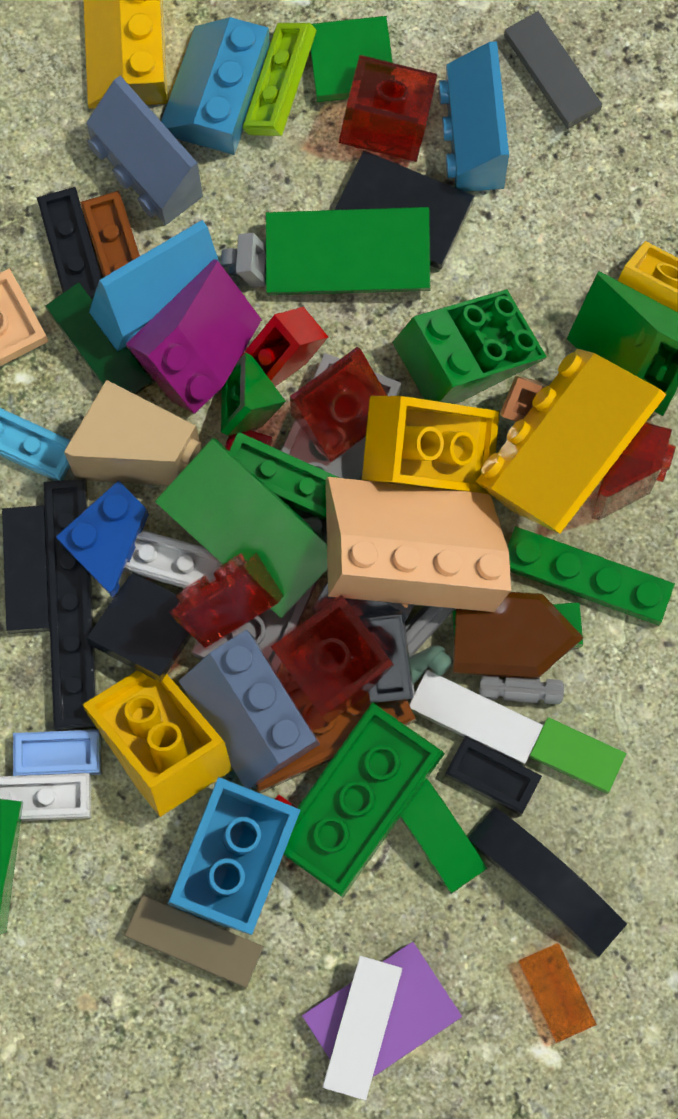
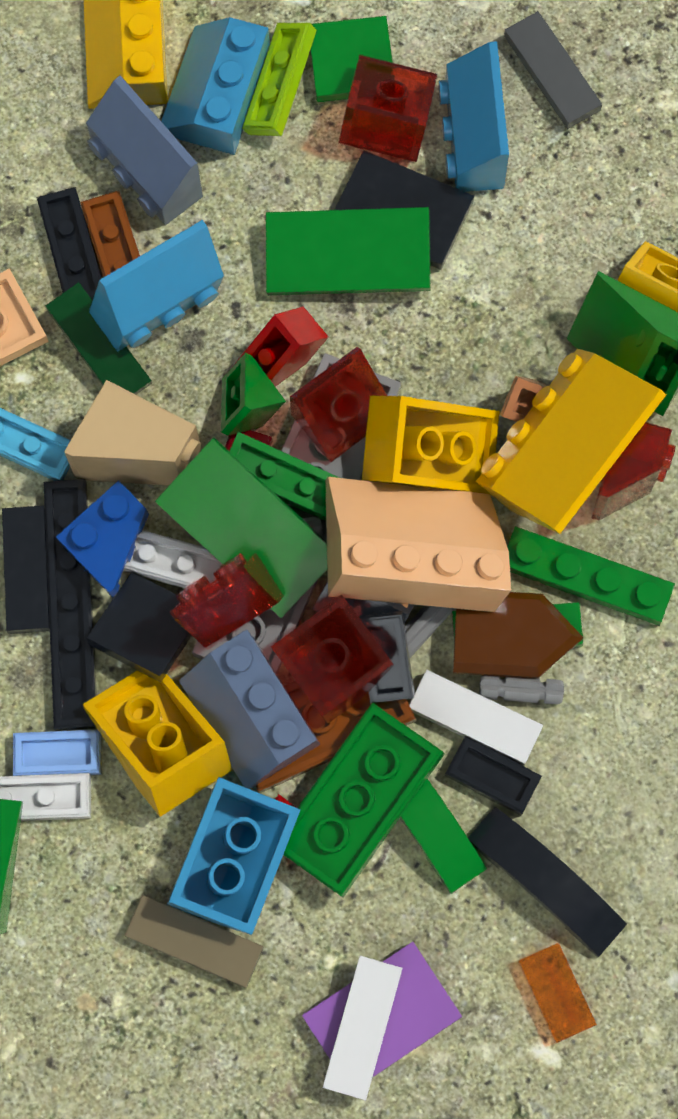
magenta slope [125,259,262,414] -> none
light grey tile [221,233,266,287] -> none
green slope [392,289,547,404] -> none
sand green arm [410,645,453,684] -> none
bright green tile [529,717,627,794] -> none

